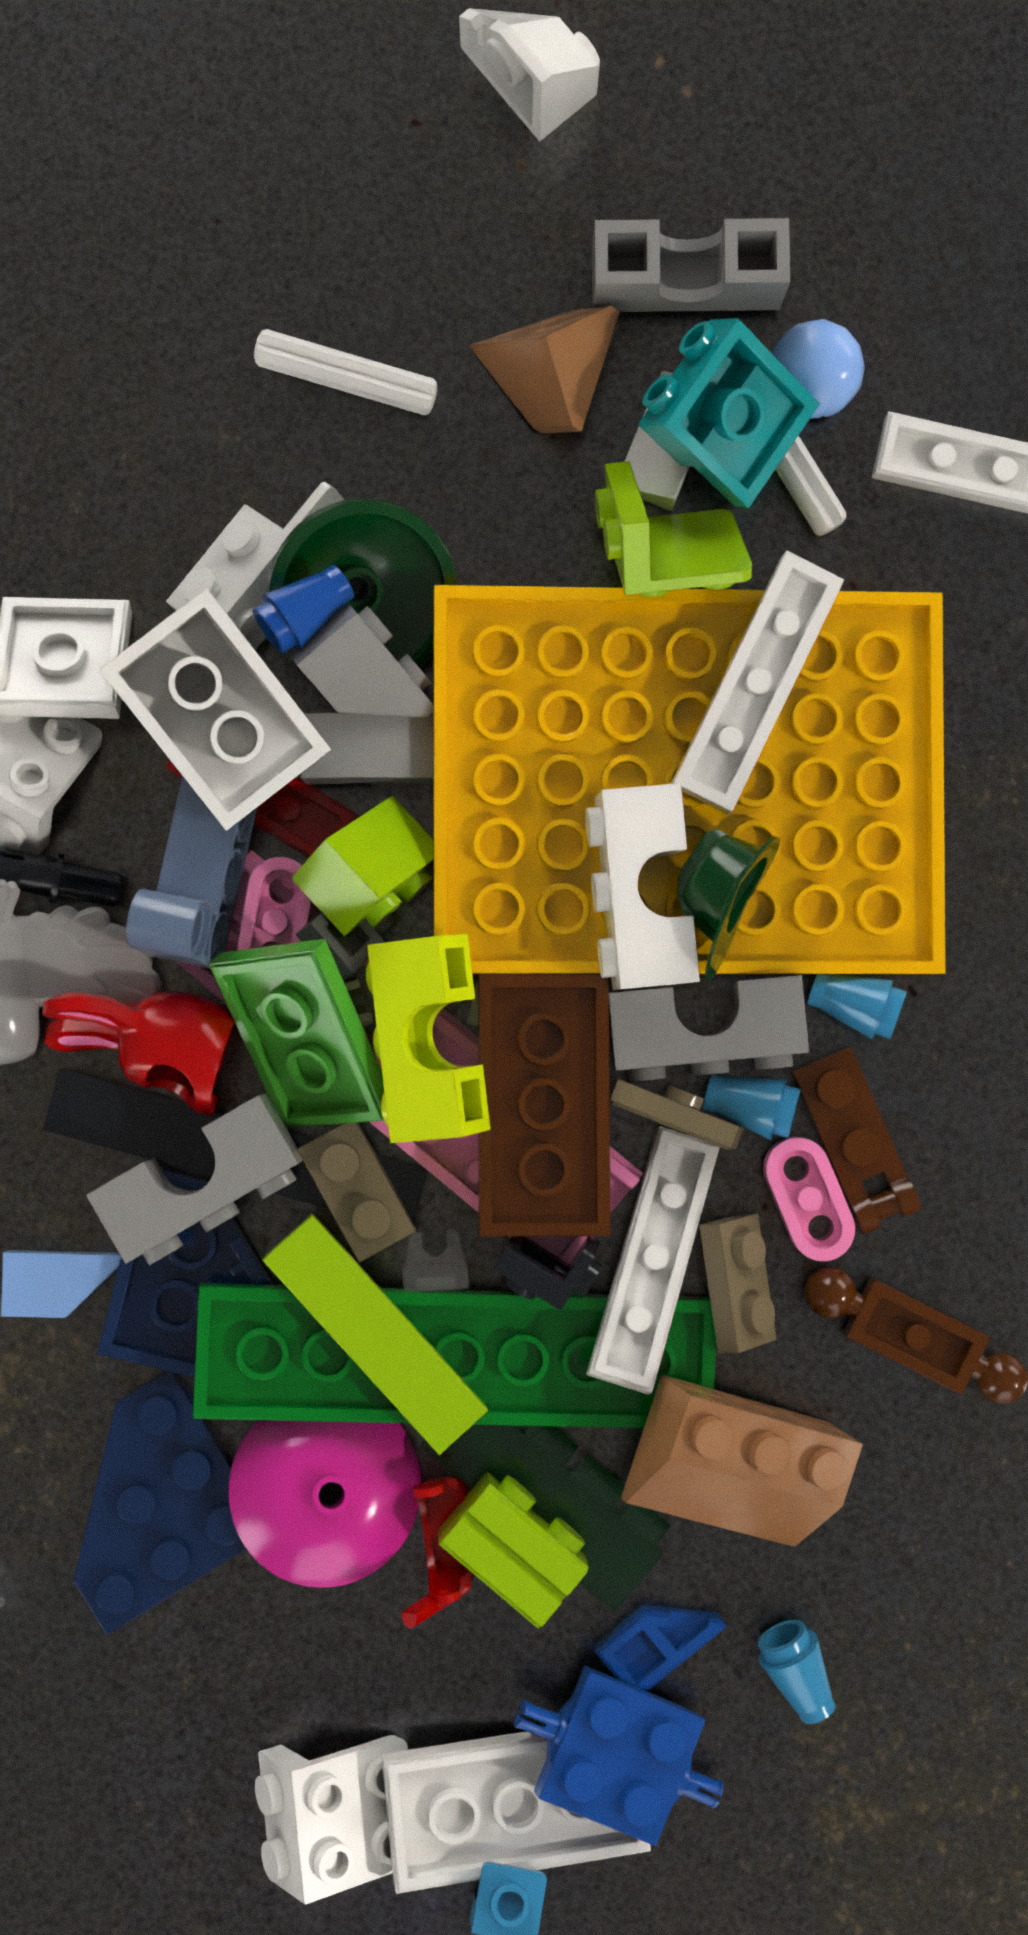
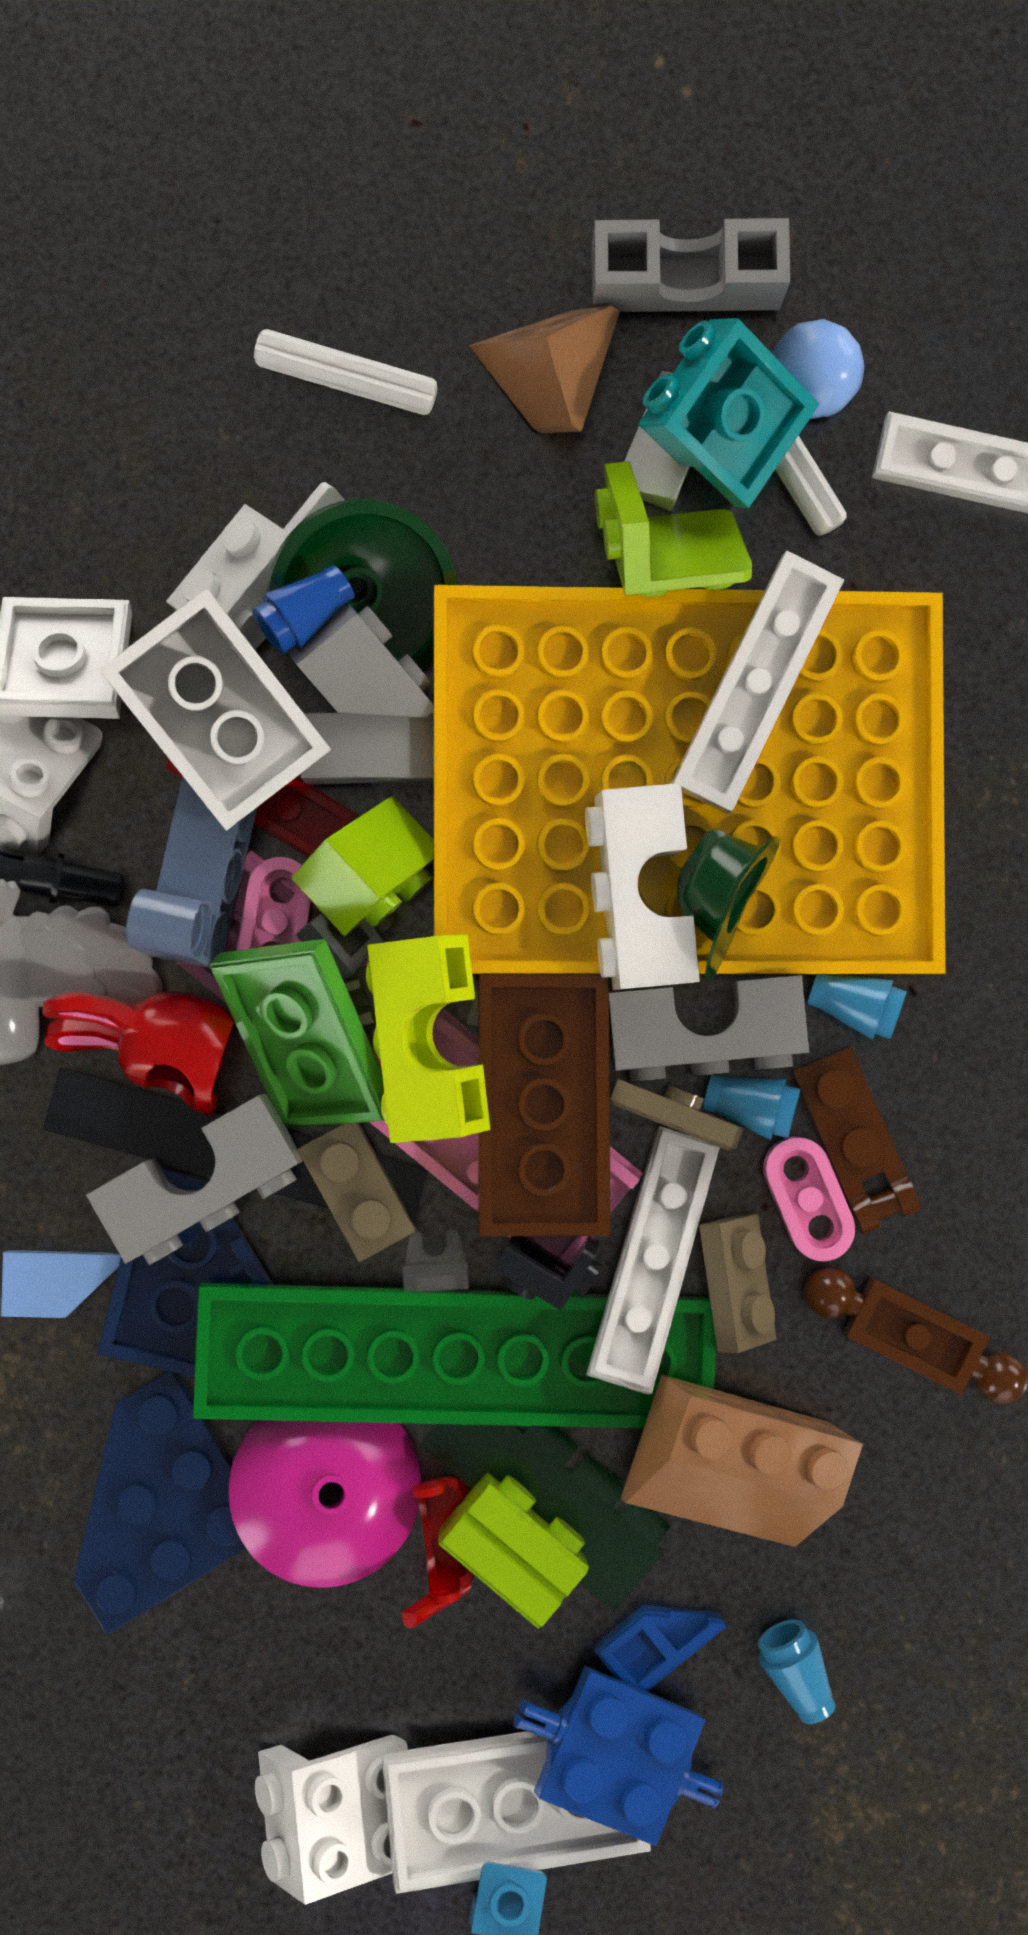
lime tile [262,1213,488,1455] -> none
white slope [459,8,600,142] -> none

